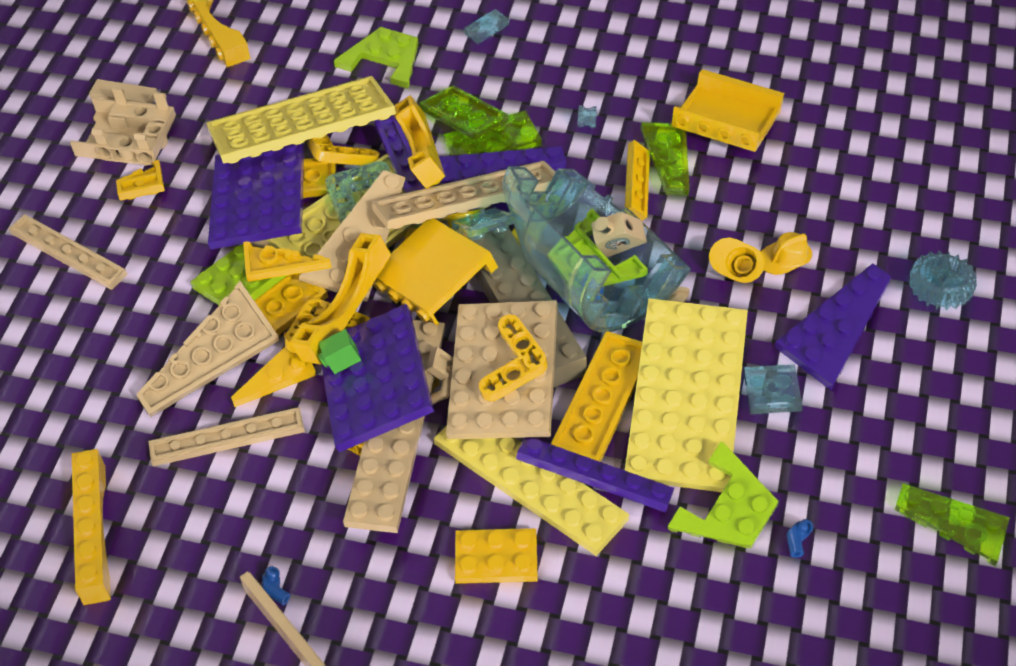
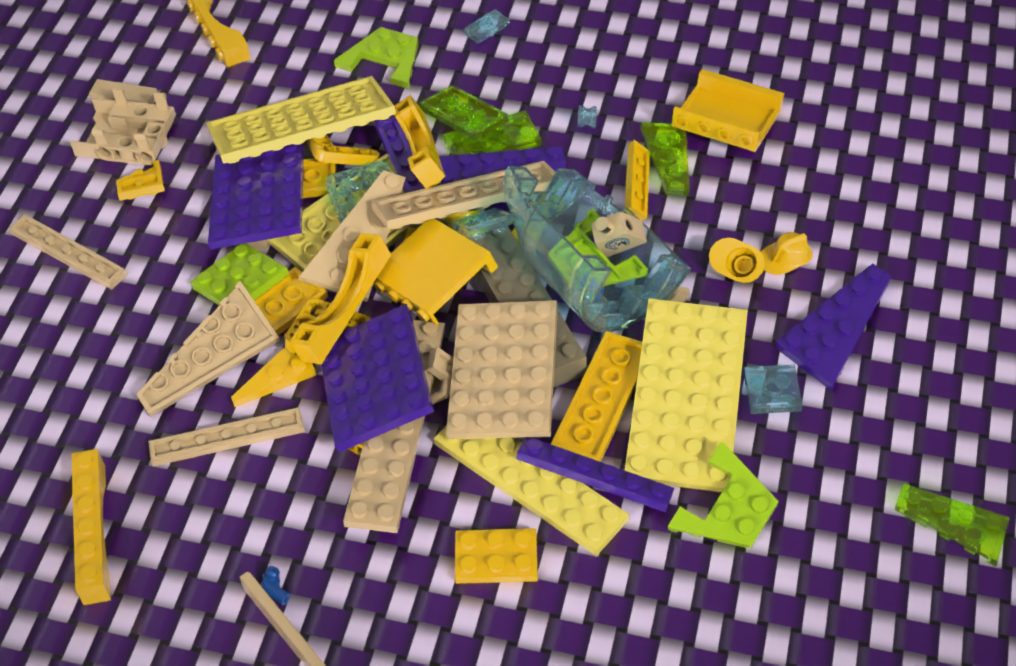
yellow wing [243,241,332,282] -> none
bright green brick [319,329,361,374] -> none
yellow beam [479,314,548,401] -> none
blue arm [787,519,813,558] -> none
clear light blue gear [909,250,977,311] -> none

